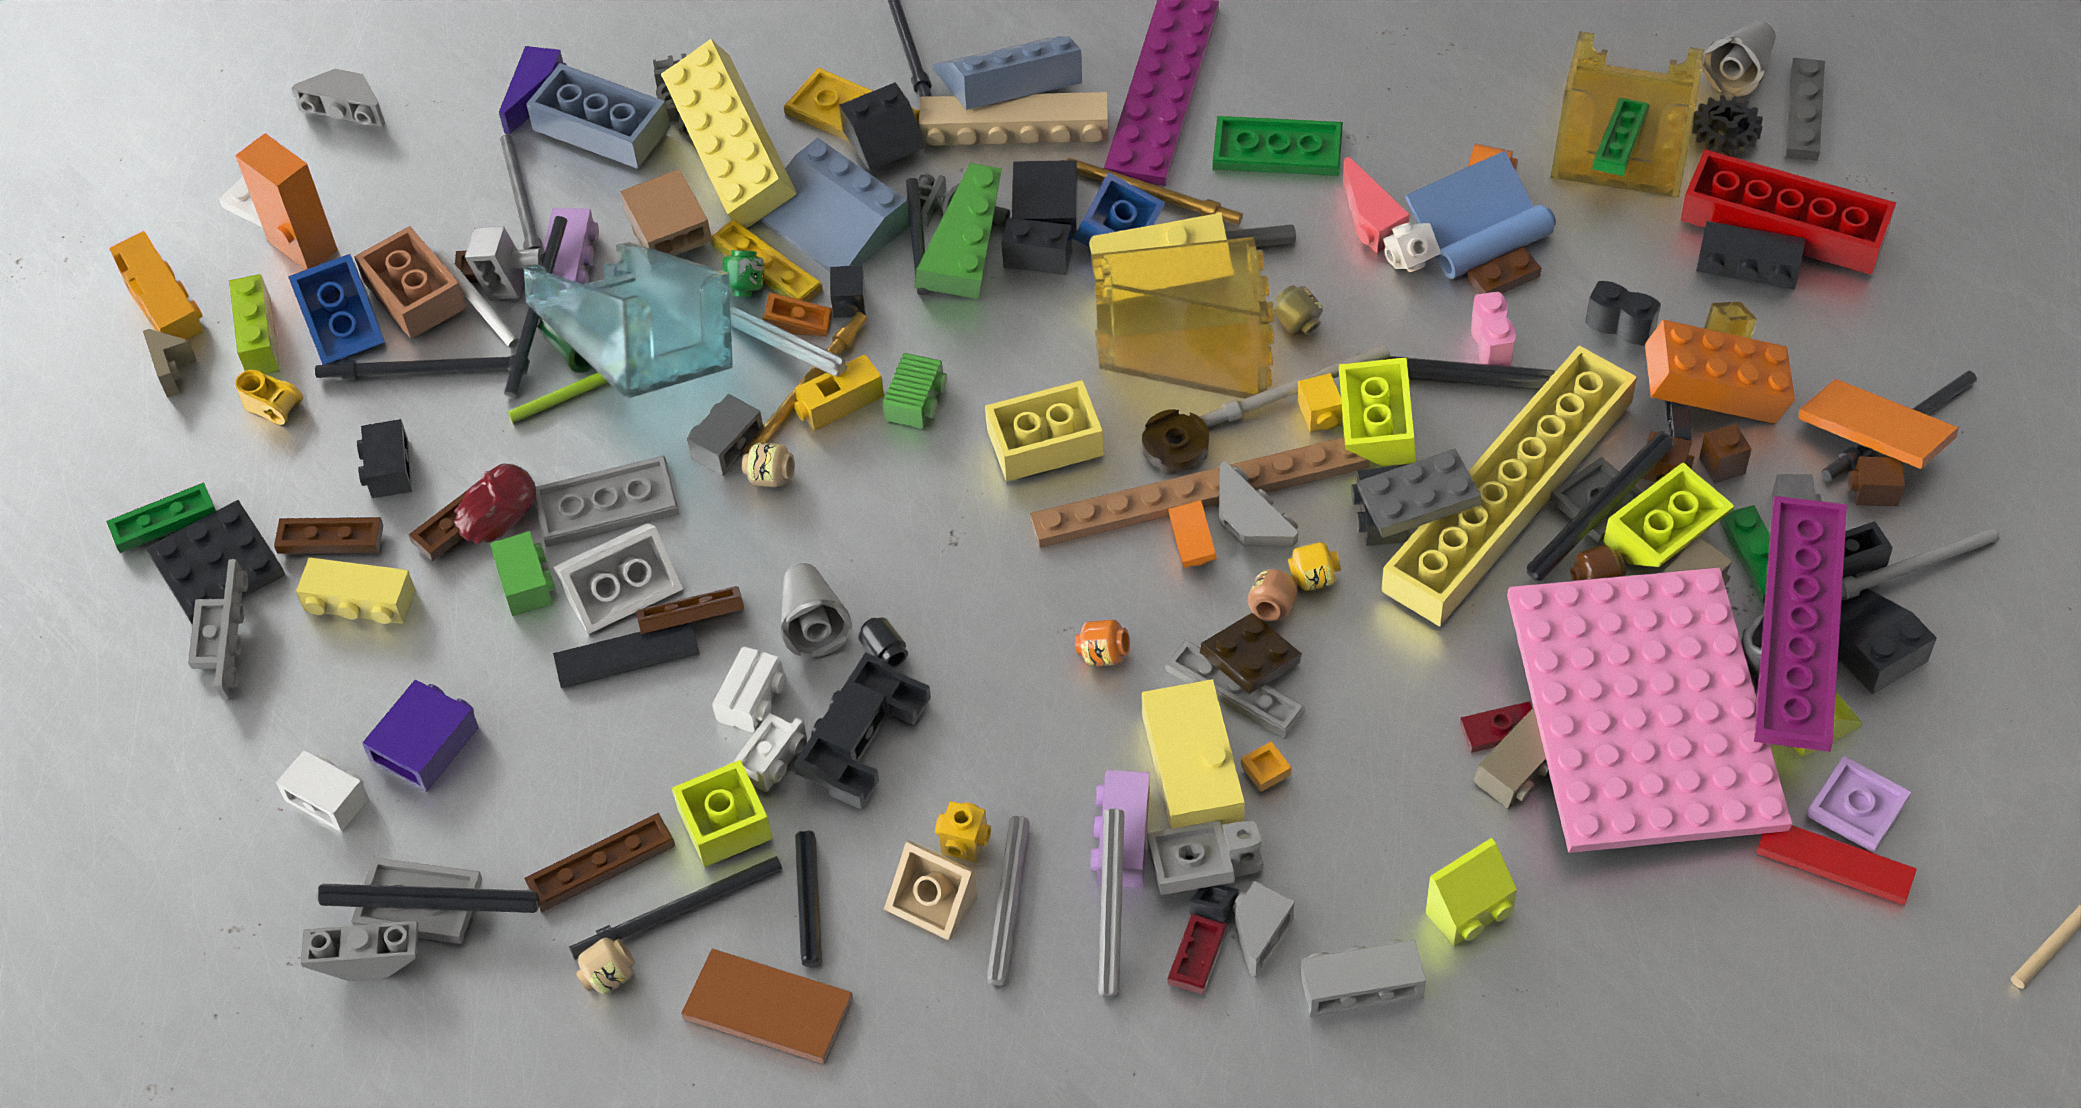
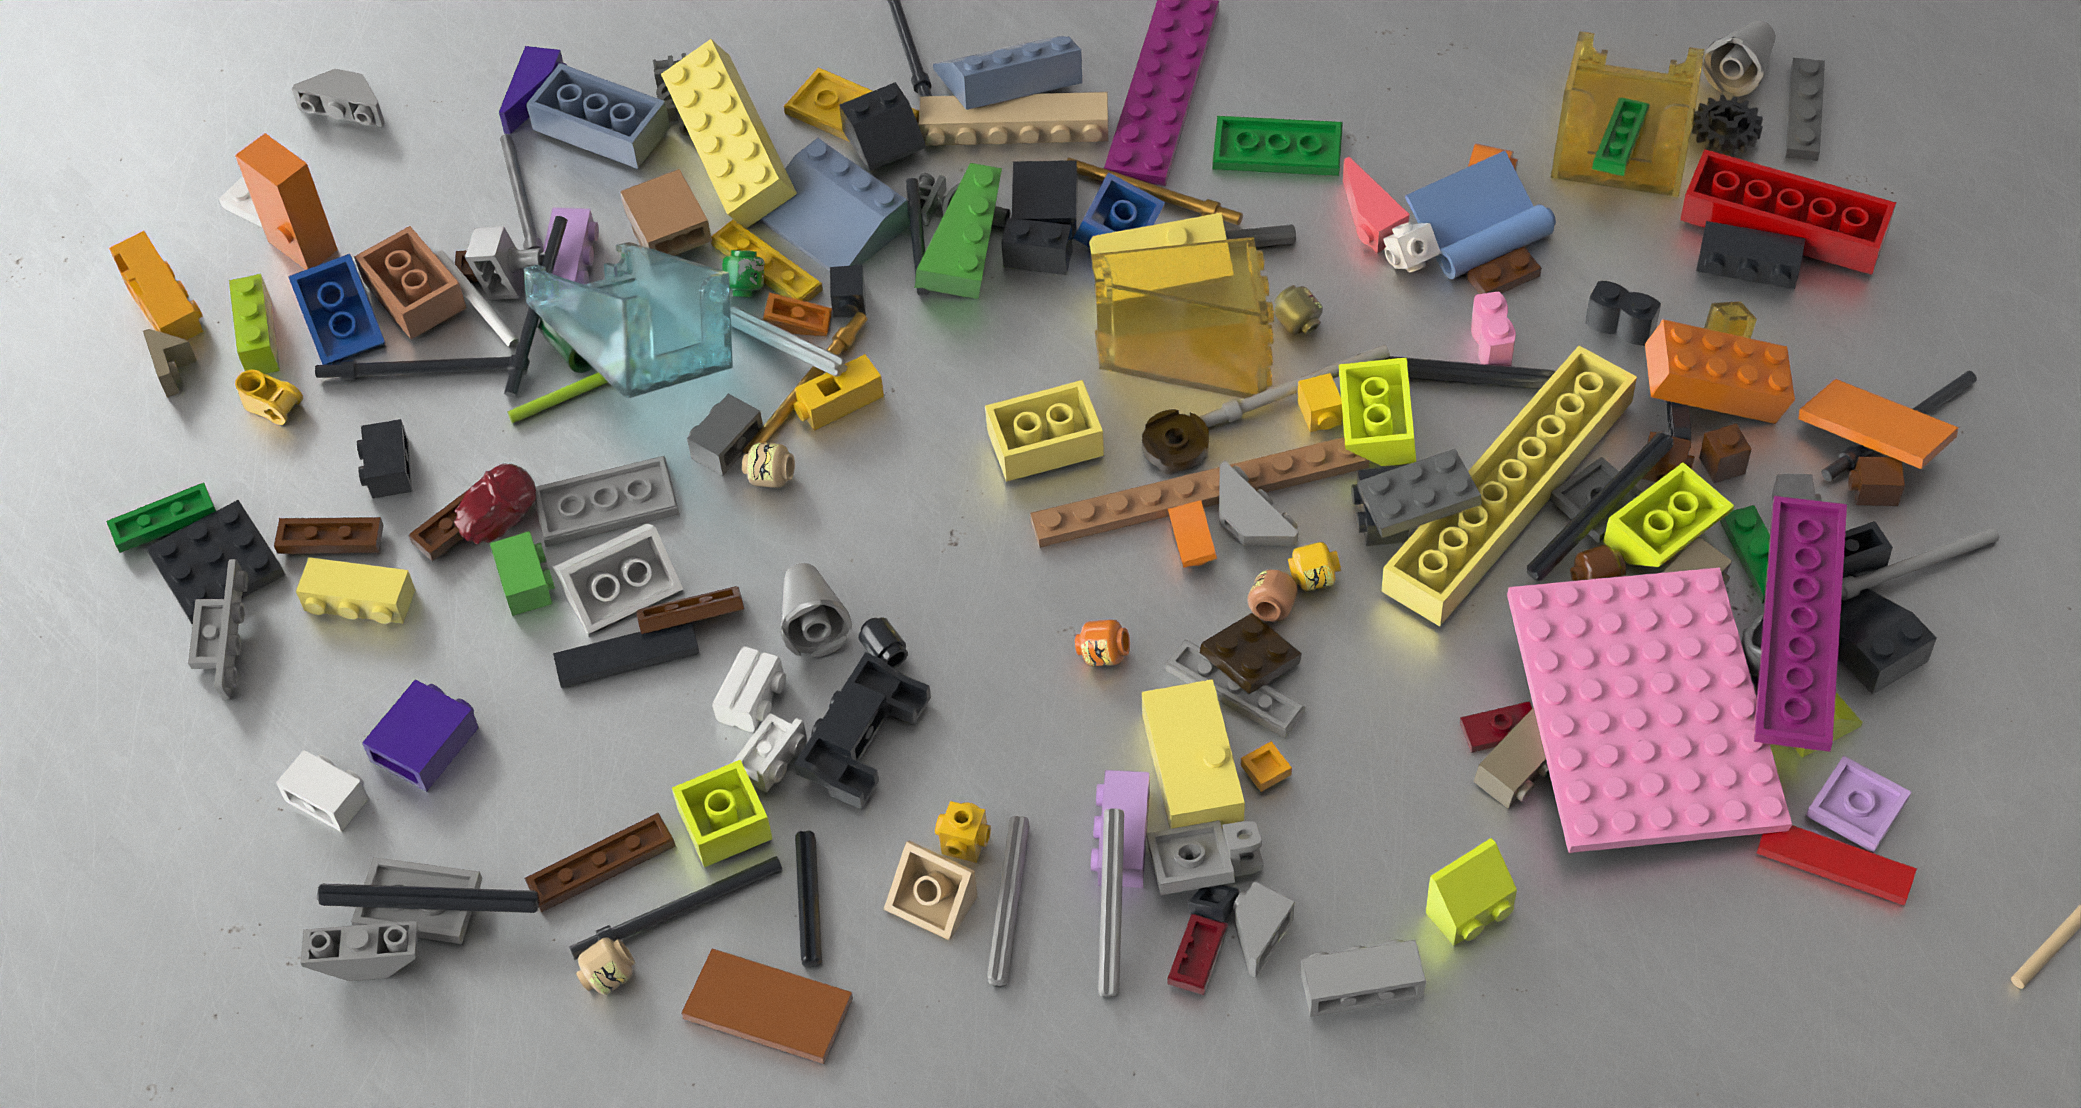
bright green brick [883,353,947,429] -> none

